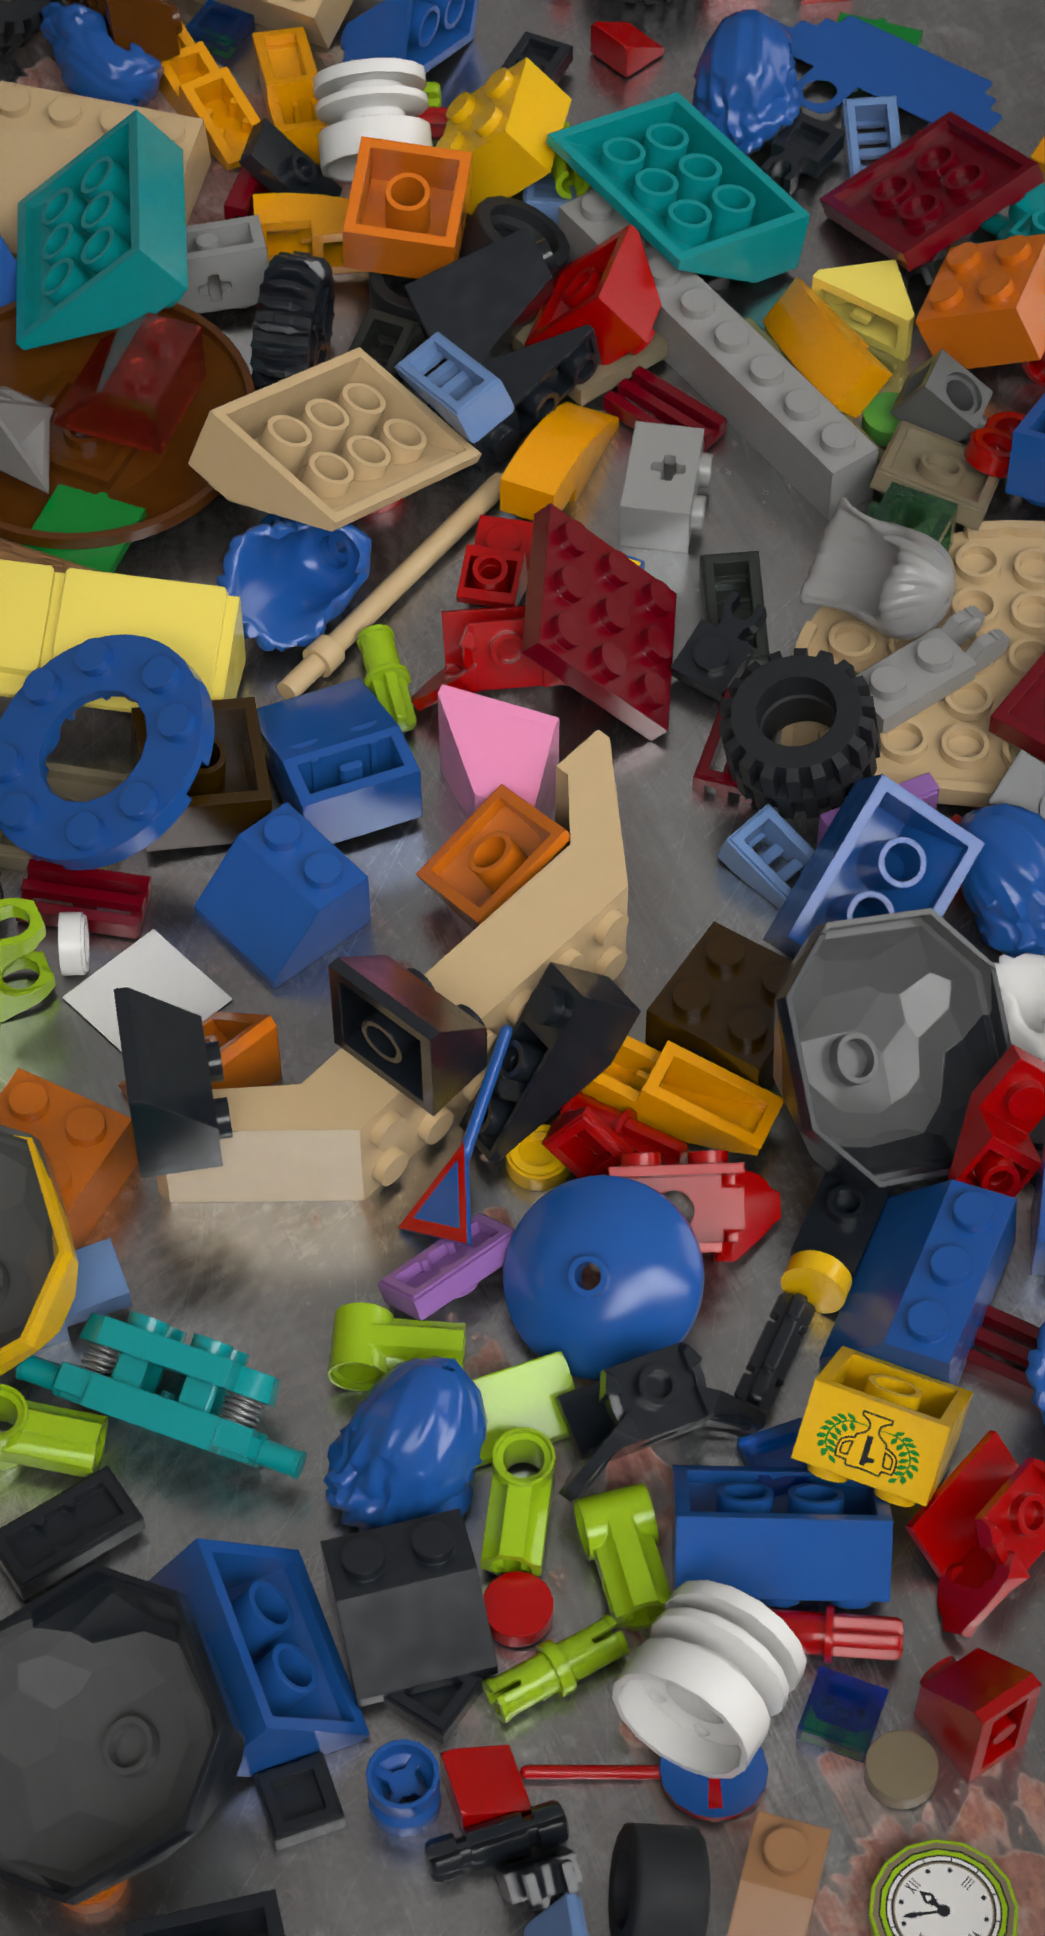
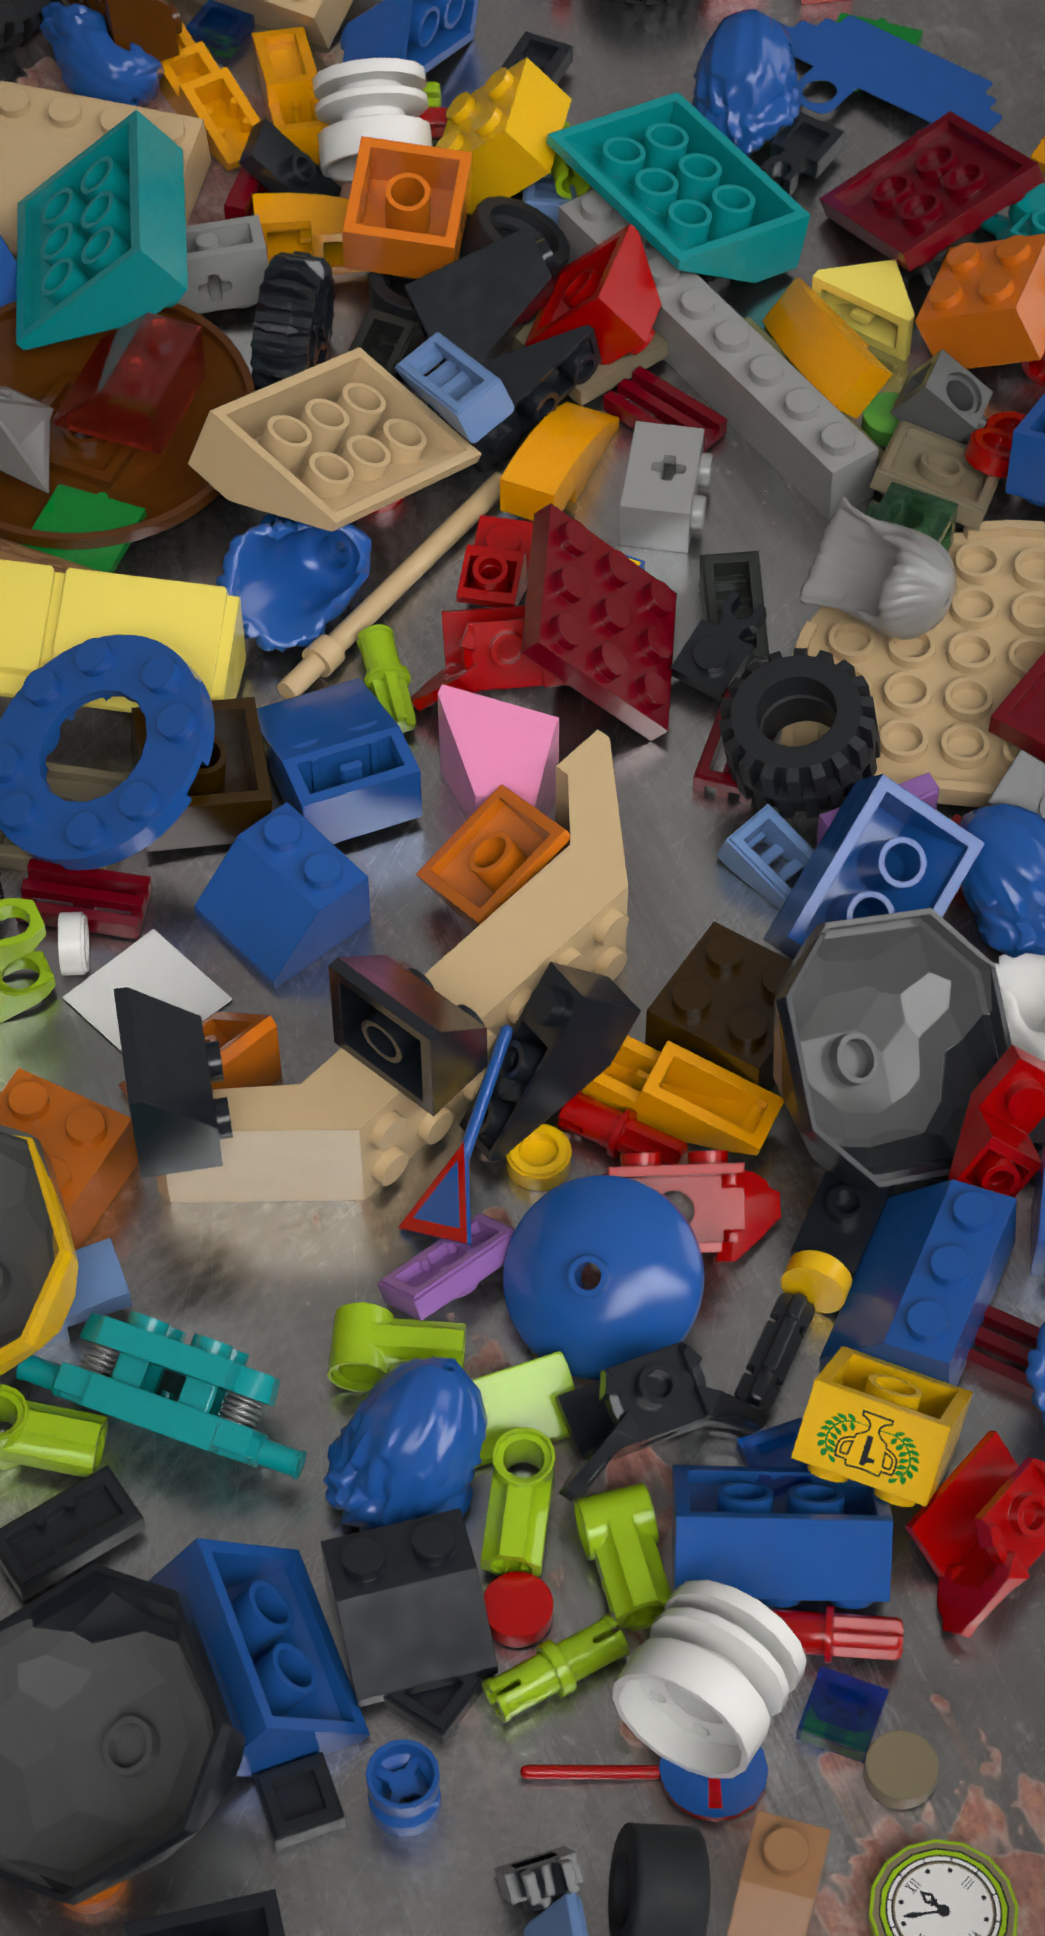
black axle [424,1800,569,1883] -> none
red slope [439,1745,531,1836] -> none
red slope [541,1106,634,1178] -> none
red slope [590,21,664,78] -> none
medium blue slope [841,95,901,178] -> none
light grey hinge [856,605,1010,734] -> none
red slope [914,1647,1042,1783] -> none

